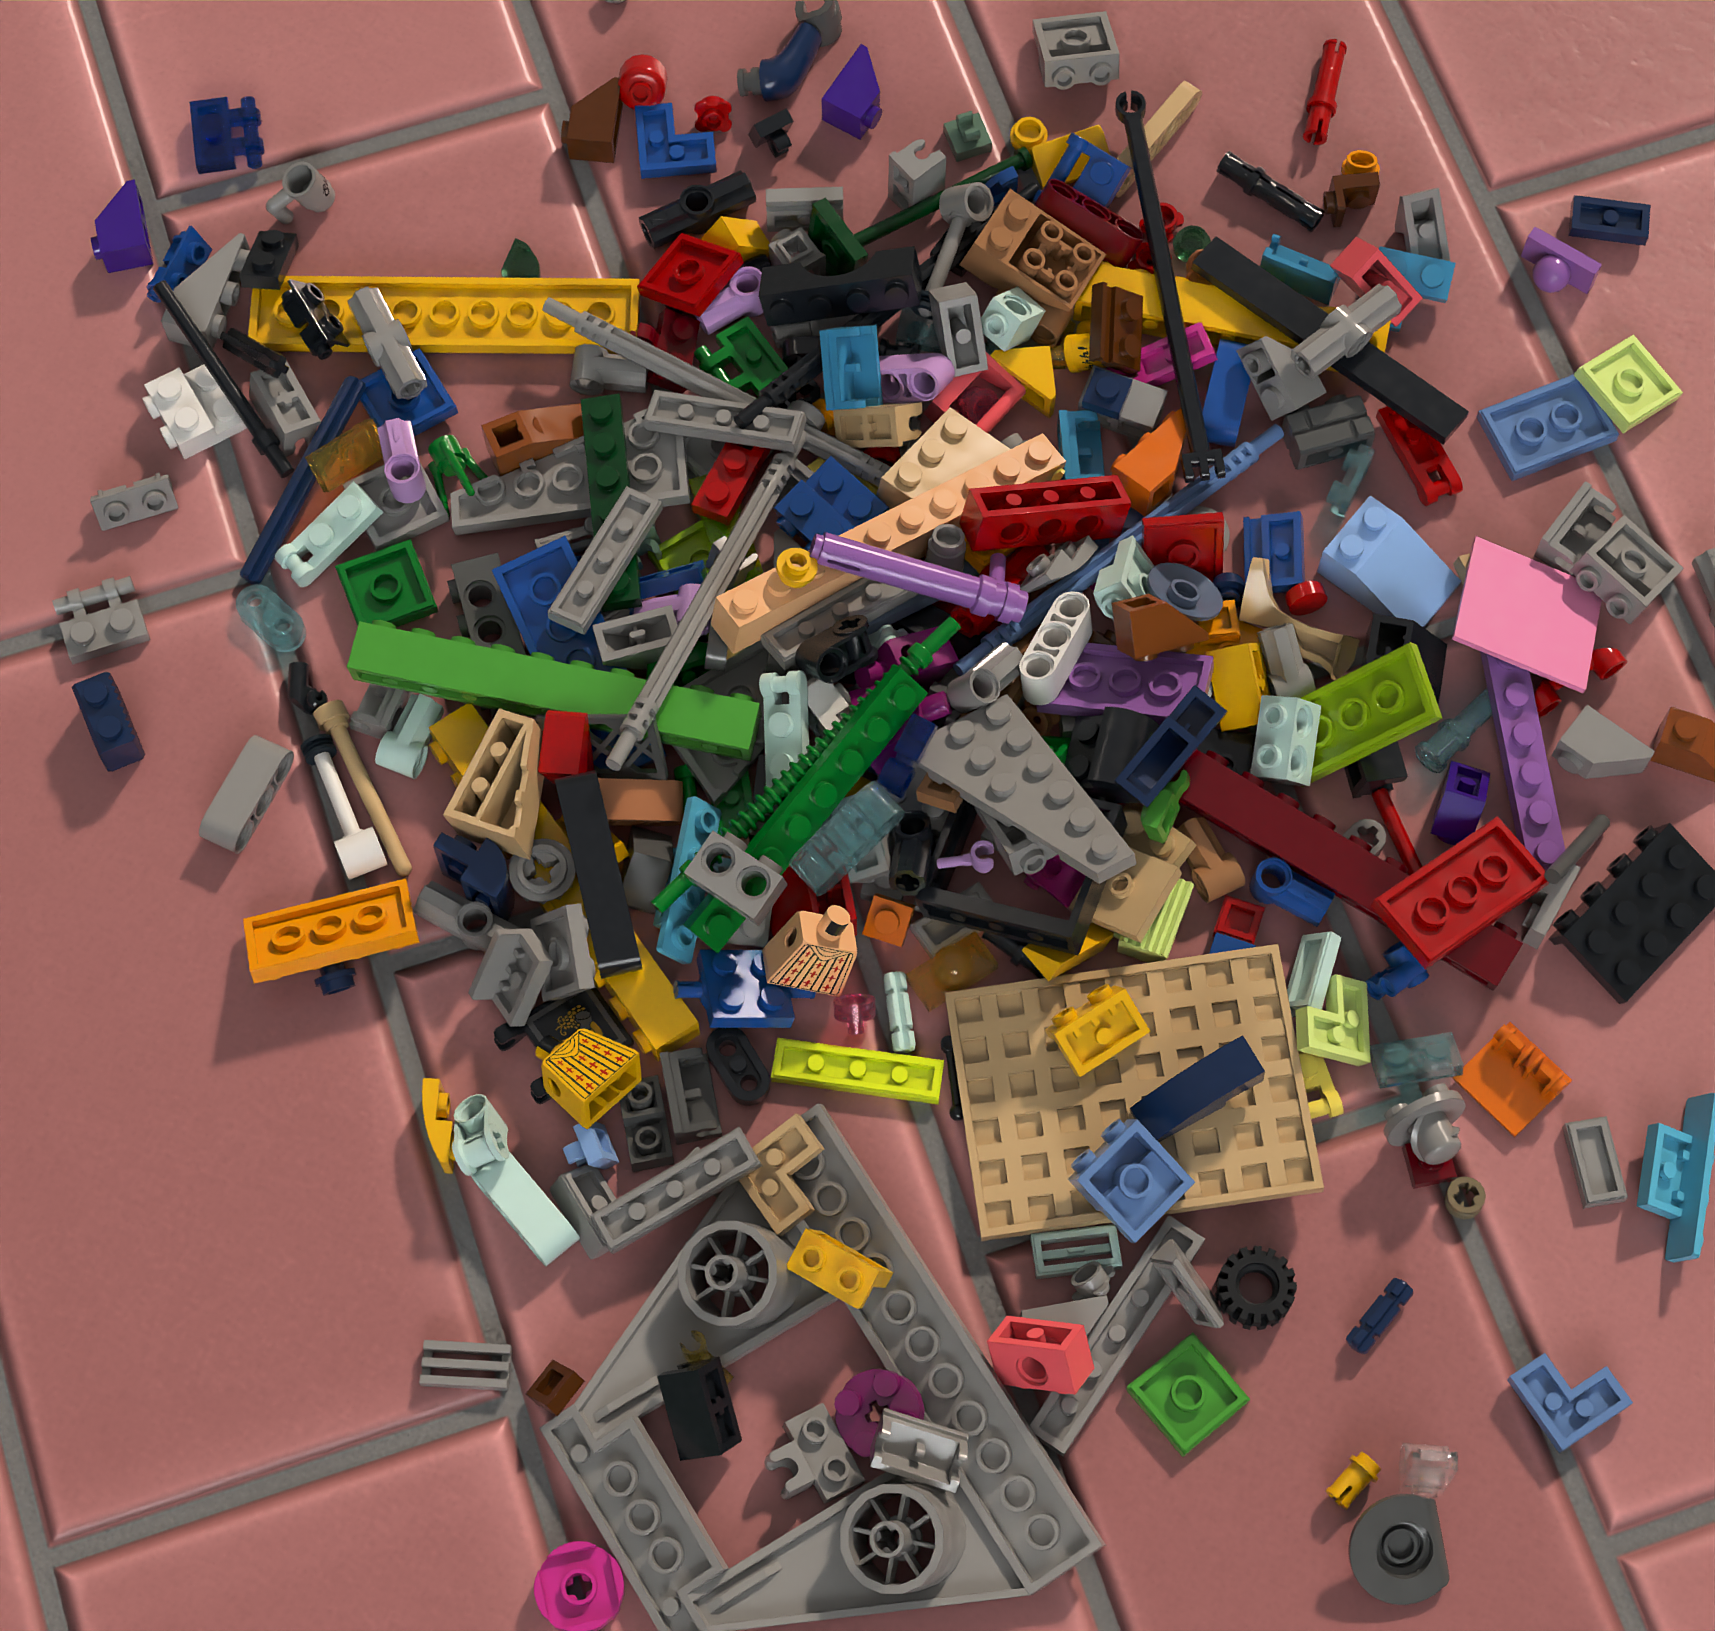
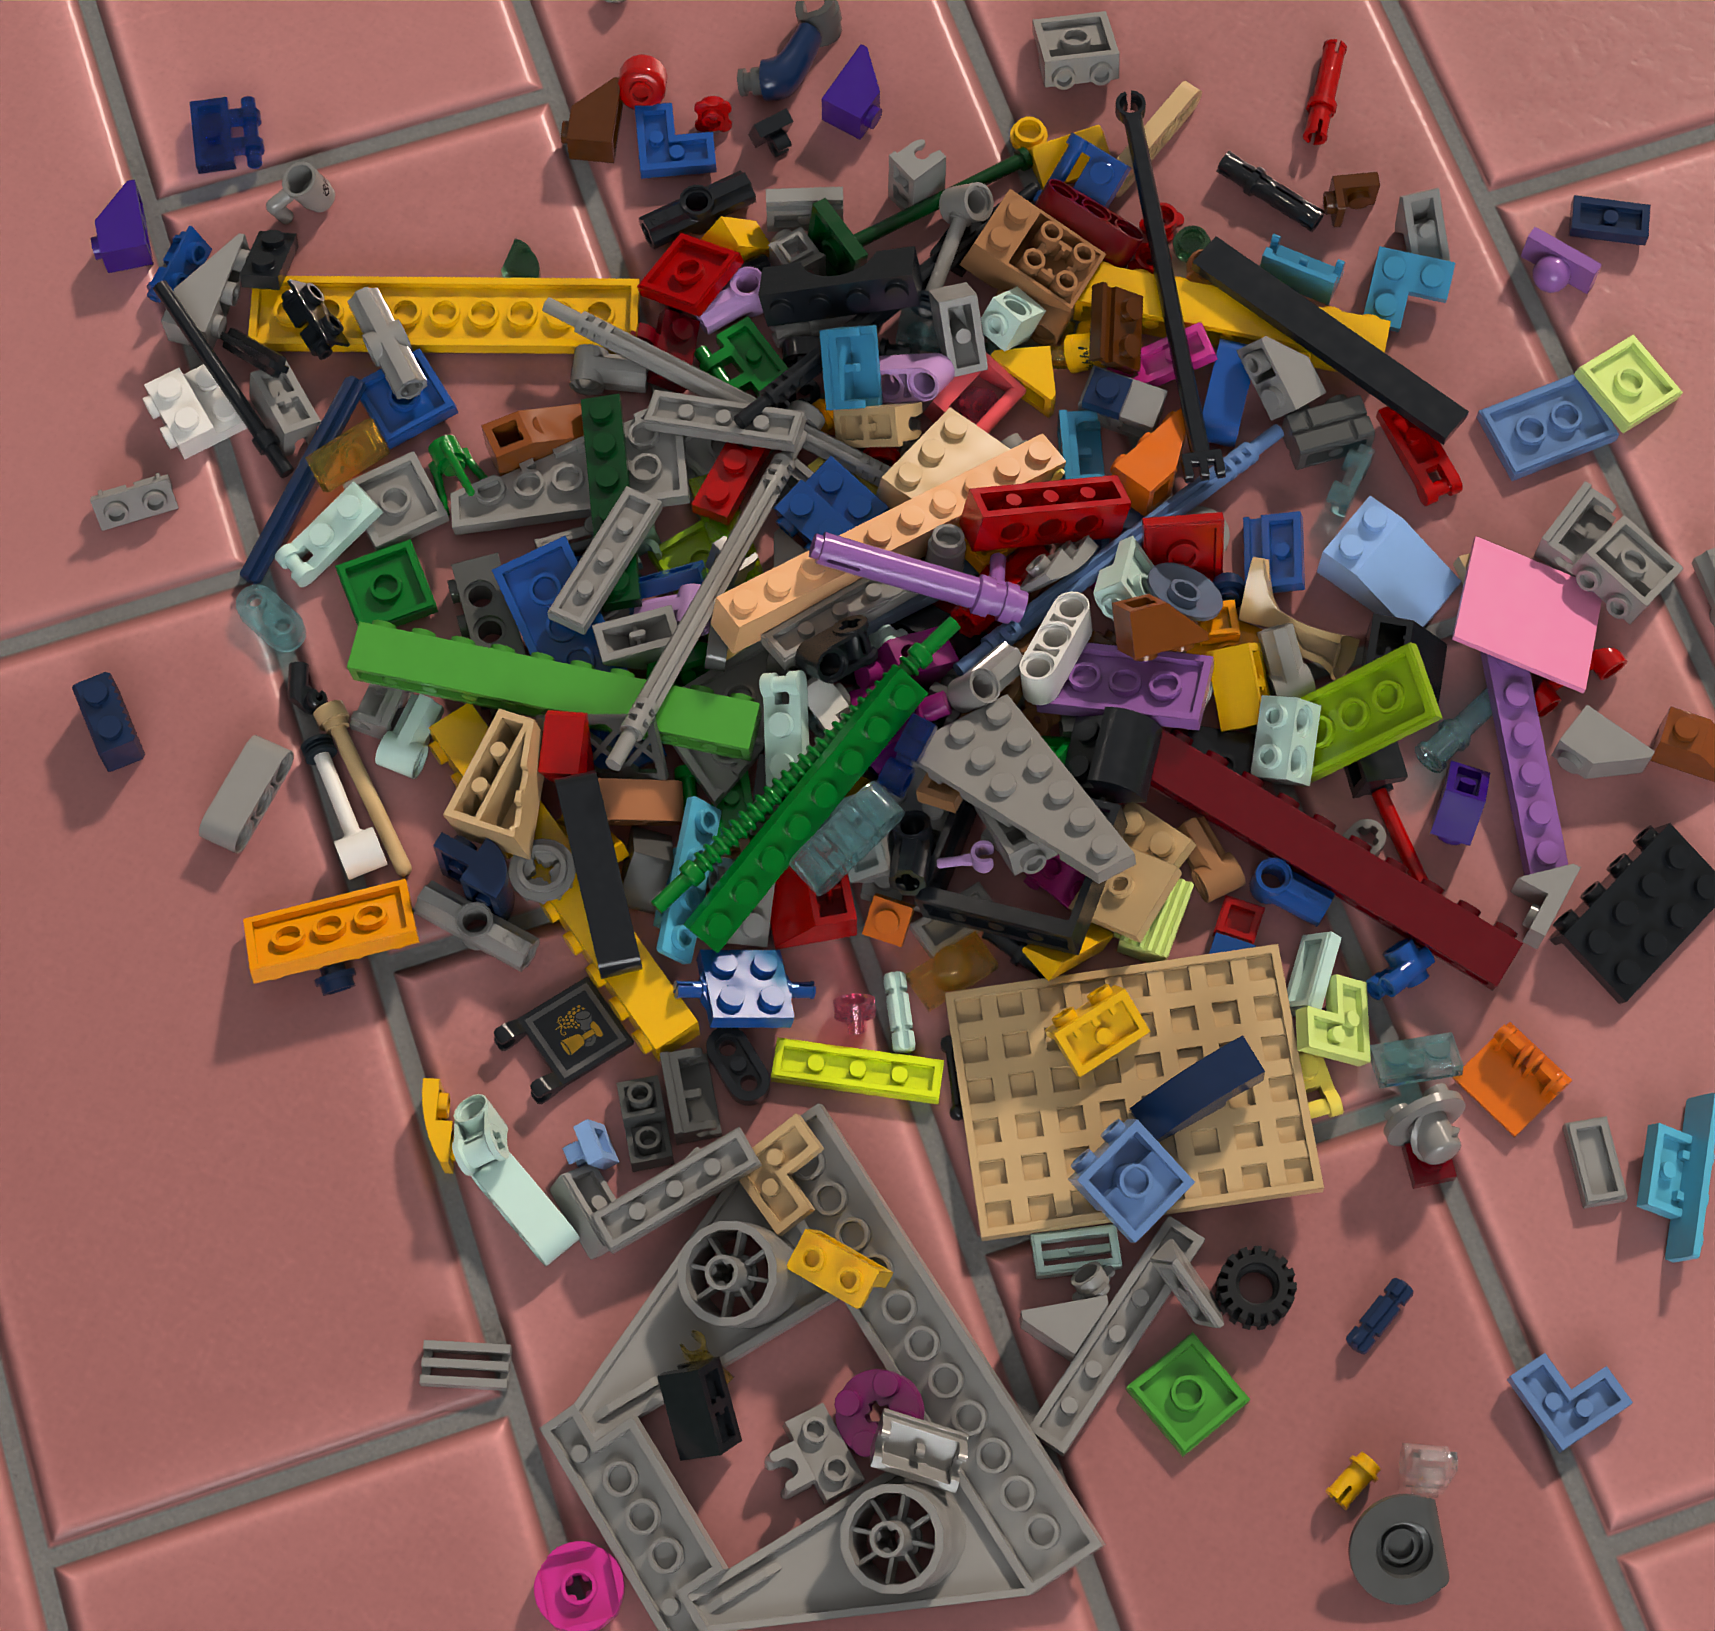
light grey plate [52,576,150,664] -> none
lavender piece [377,418,426,503] -> none
light grey bracket [468,929,554,1027] -> none
reddish brown tile [526,1359,585,1416] -> none
light grey plate [530,903,596,1002] -> none
yellow torso [535,1028,642,1129] -> none
light grey brick [684,831,787,926] -> none
light nougat torso [762,905,857,997] -> none
yellow plate [776,548,818,588] -> none
sand green tile [943,111,992,162] -> none
blue tile [985,166,1019,206] -> none
coral brick [987,1316,1095,1395] -> none
dark blue slope [1114,685,1227,807] -> none
bright green plate [1141,770,1190,844] -> none
red tile [1285,580,1328,616] -> none
light grey piece [1290,284,1402,379] -> none
coral slope [1330,237,1423,327] -> none
light orange plate [1341,150,1380,175] -> none
red tile [1371,816,1549,970] -> none
dark tan bush [1444,1177,1486,1220] -> none
dark grey bar [1544,814,1610,884] -> none

